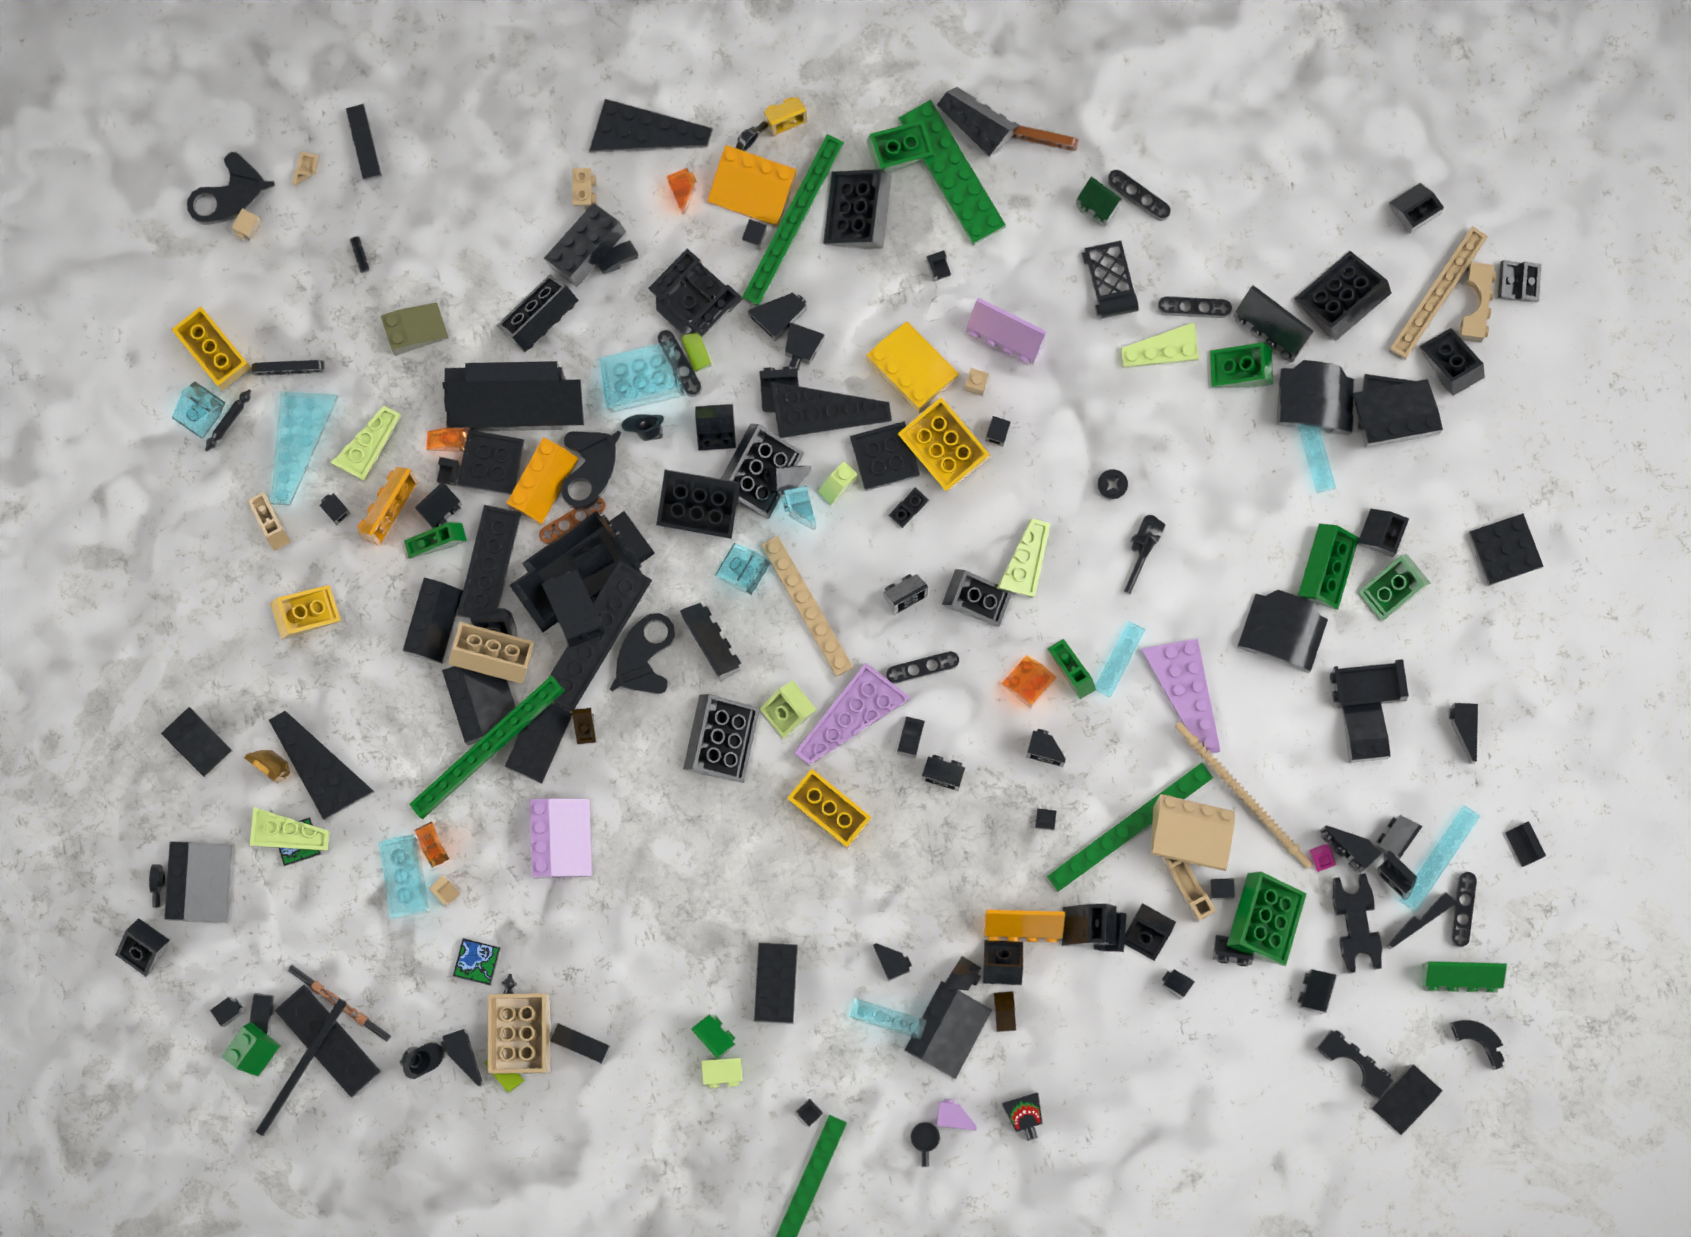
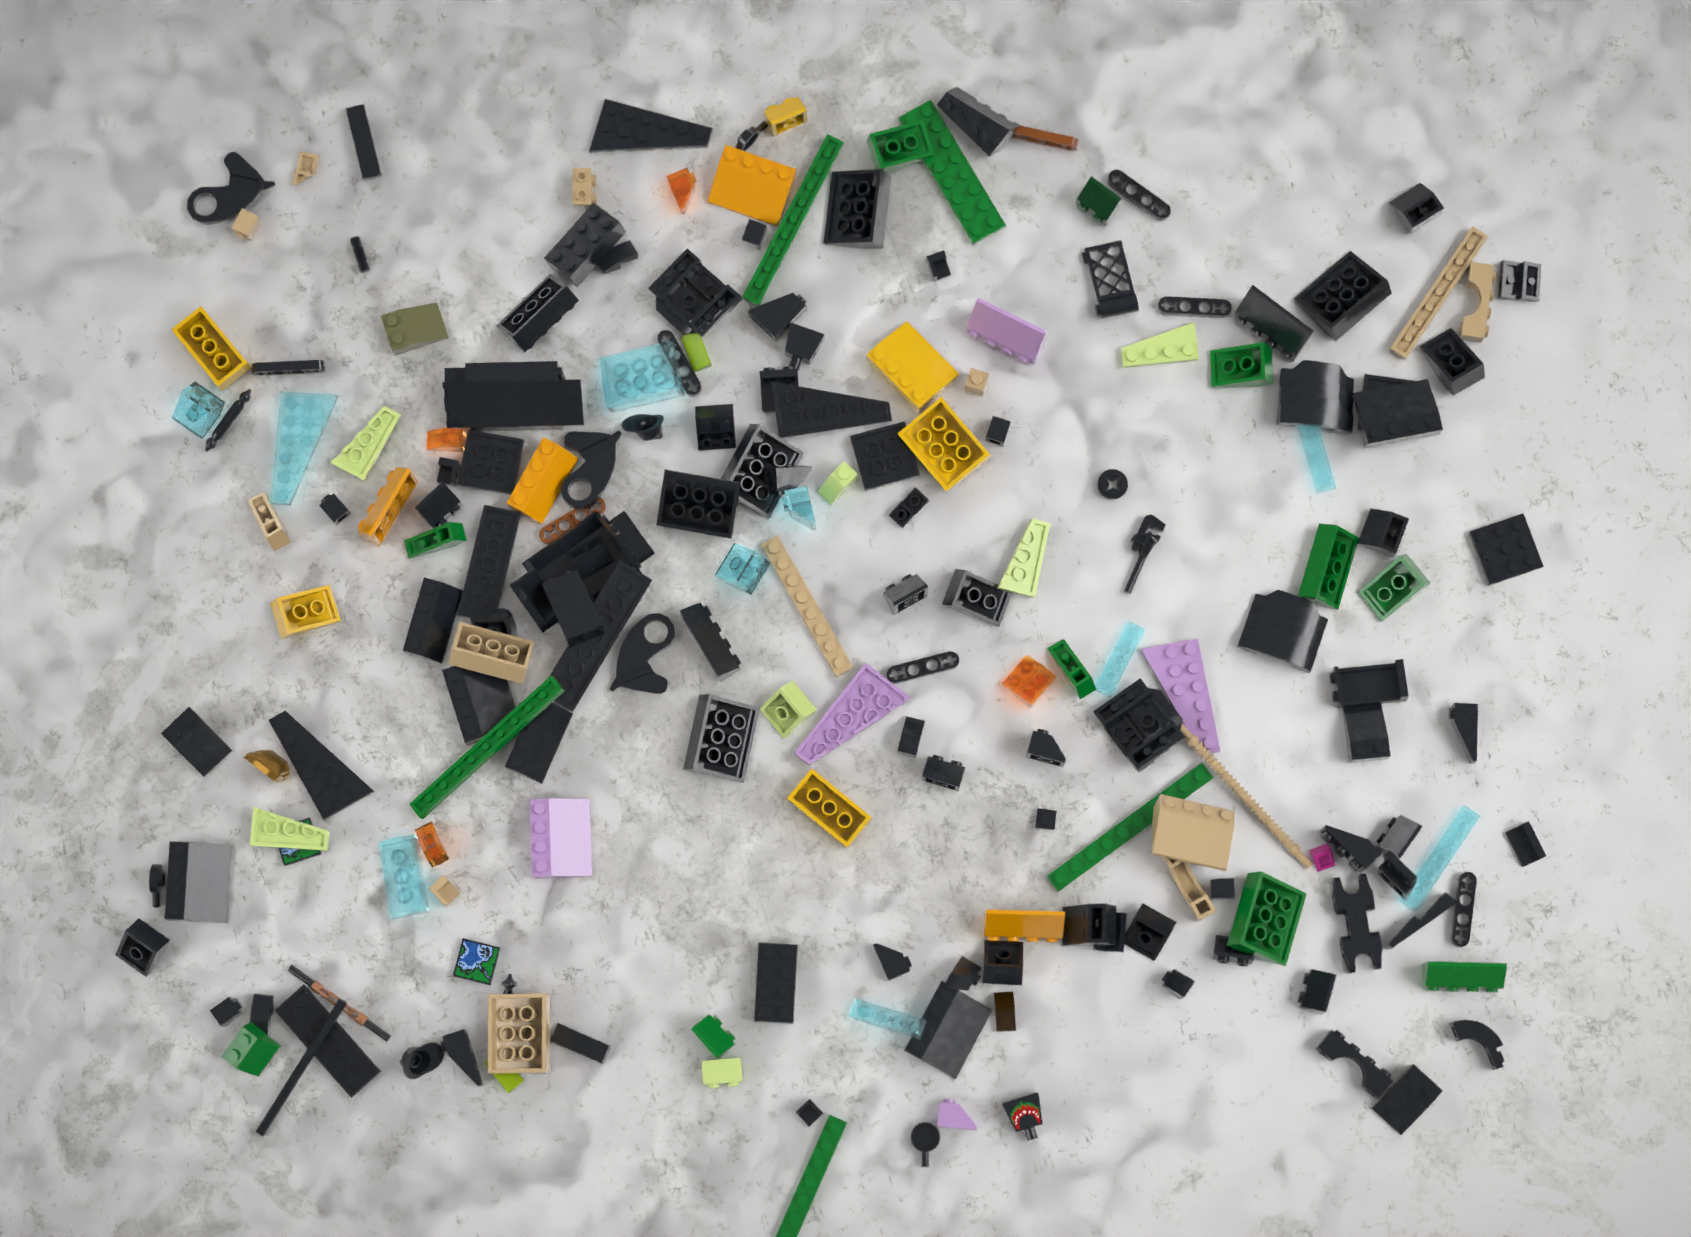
dark brown slope [572,707,596,744] -> none
none -> black slope [1093,678,1185,773]

